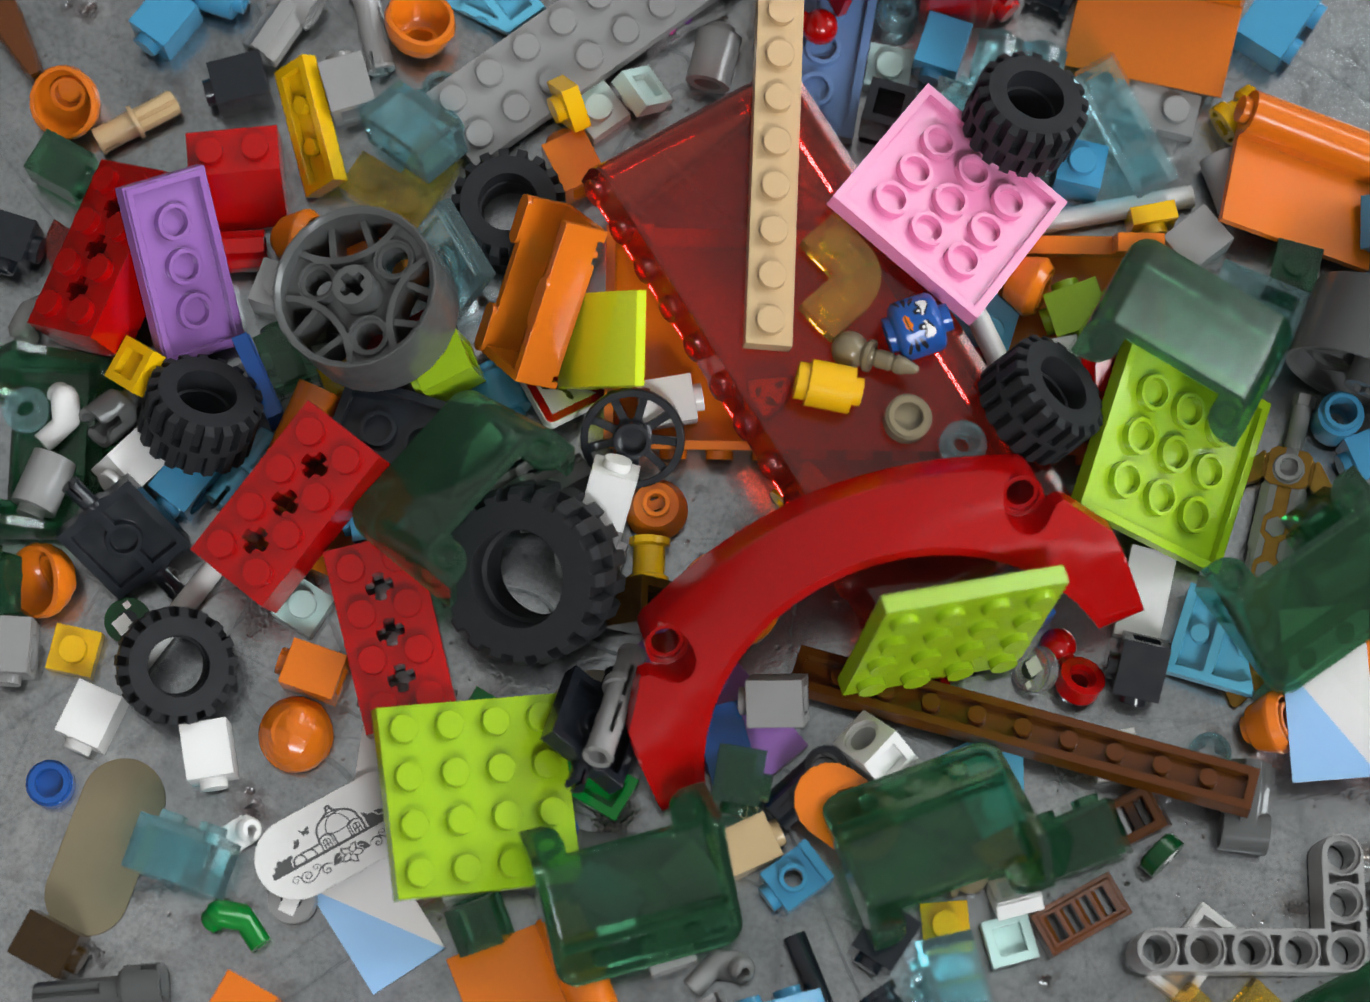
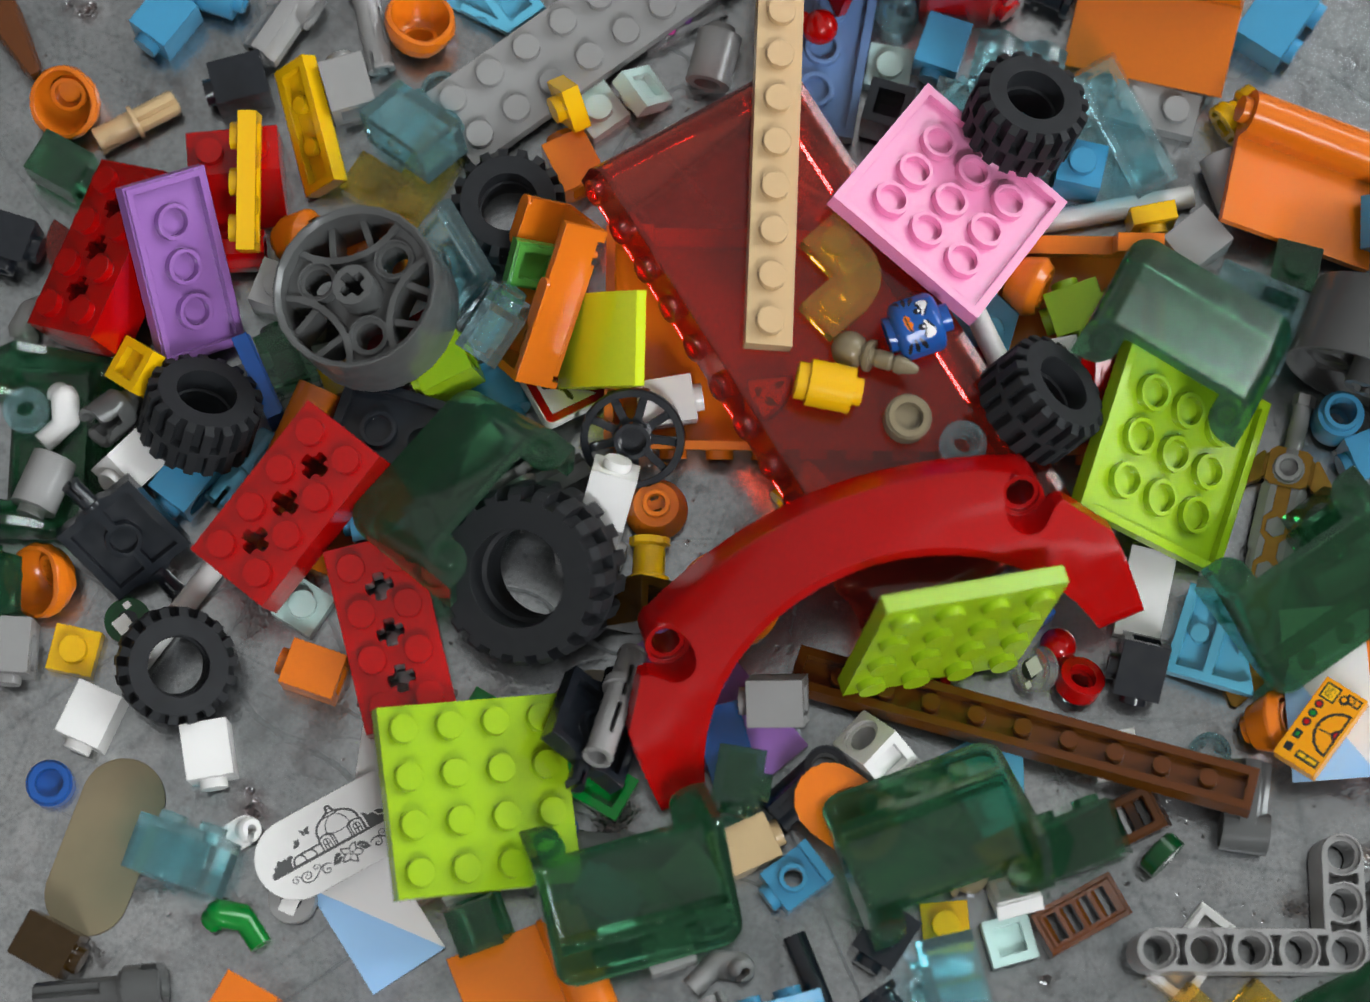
orange piece [258,696,334,773] -> none
none -> yellow plate [228,110,262,253]
none -> clear light blue brick [455,280,531,369]
none -> bright green tile [502,236,555,290]
none -> light orange tile [1273,676,1368,782]

